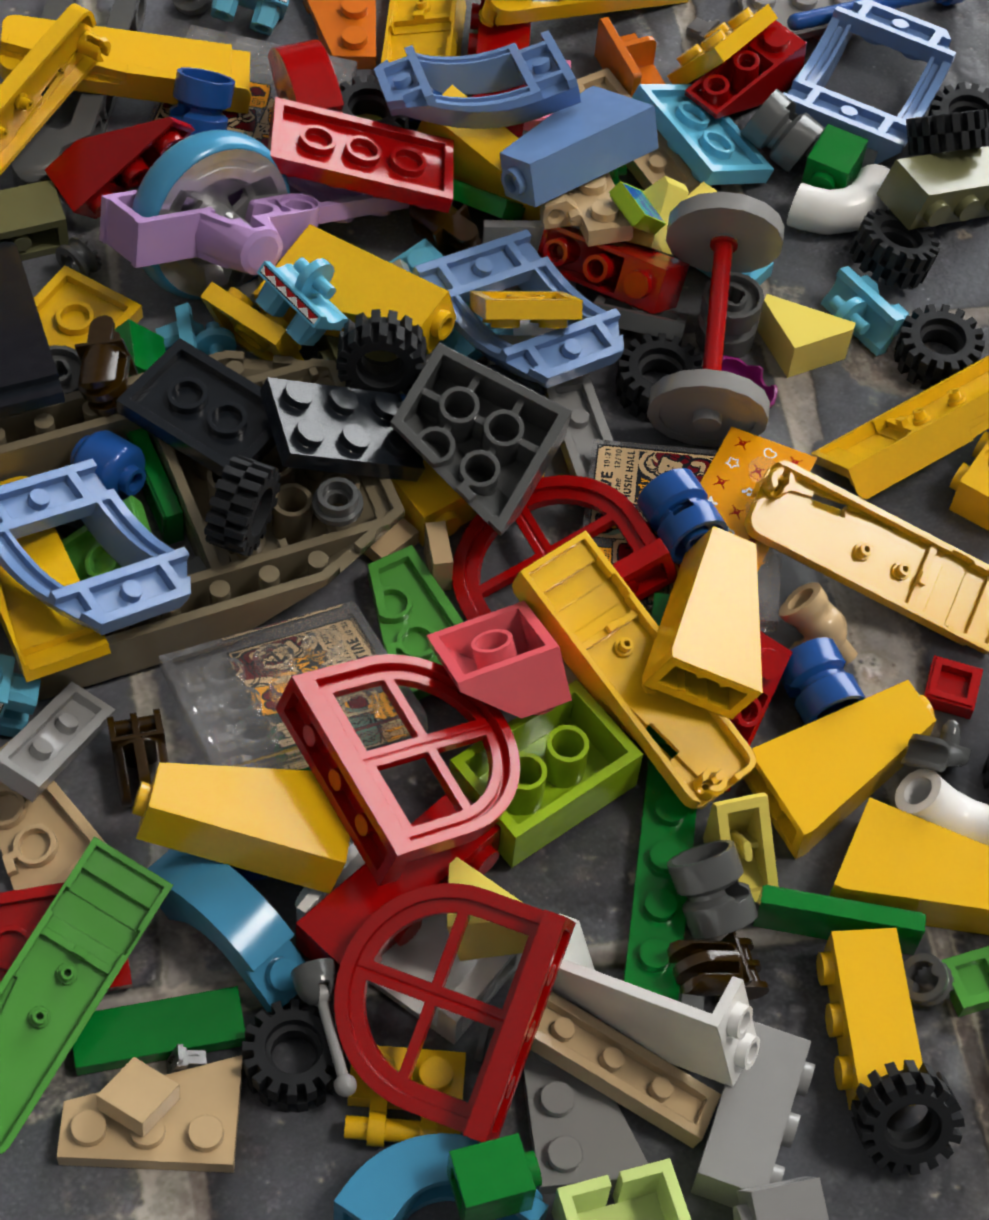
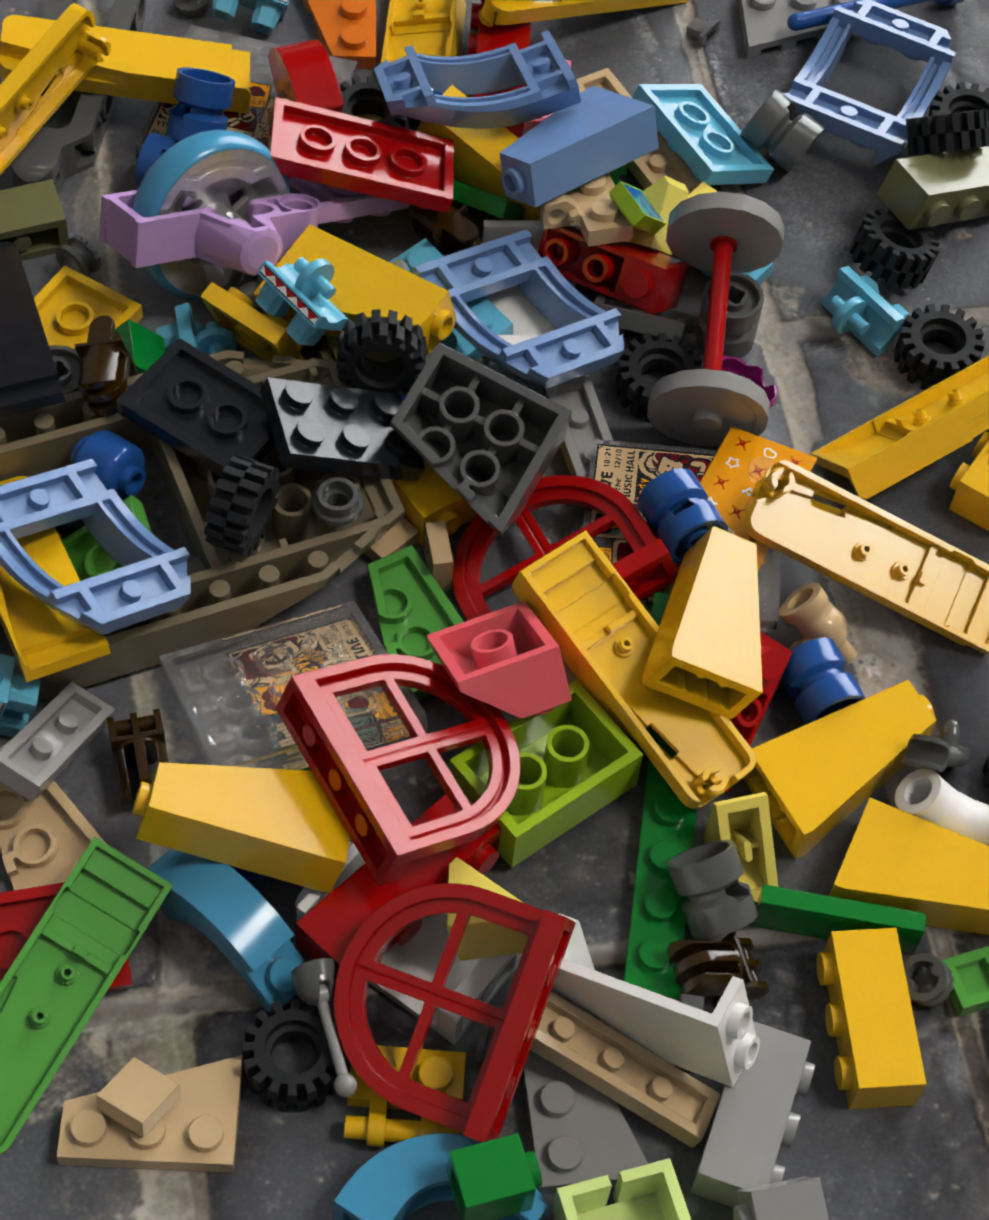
red slope [45,116,195,219] -> none
green tile [73,986,245,1076] -> none
green tile [126,428,184,545] -> none
flat silver piece [166,1044,207,1074] -> none
yellow plate [470,291,583,329] -> none
orange panel [594,17,665,97] -> none
yellow plate [667,4,778,84] -> none
red slope [684,20,807,119] -> none
light yellow slope [757,294,856,378] -> none
white cylinder [786,164,890,235] -> none
green brick [801,124,869,190] -> none
black tyre [851,1060,965,1175] -> none
red tile [923,655,983,719] -> none

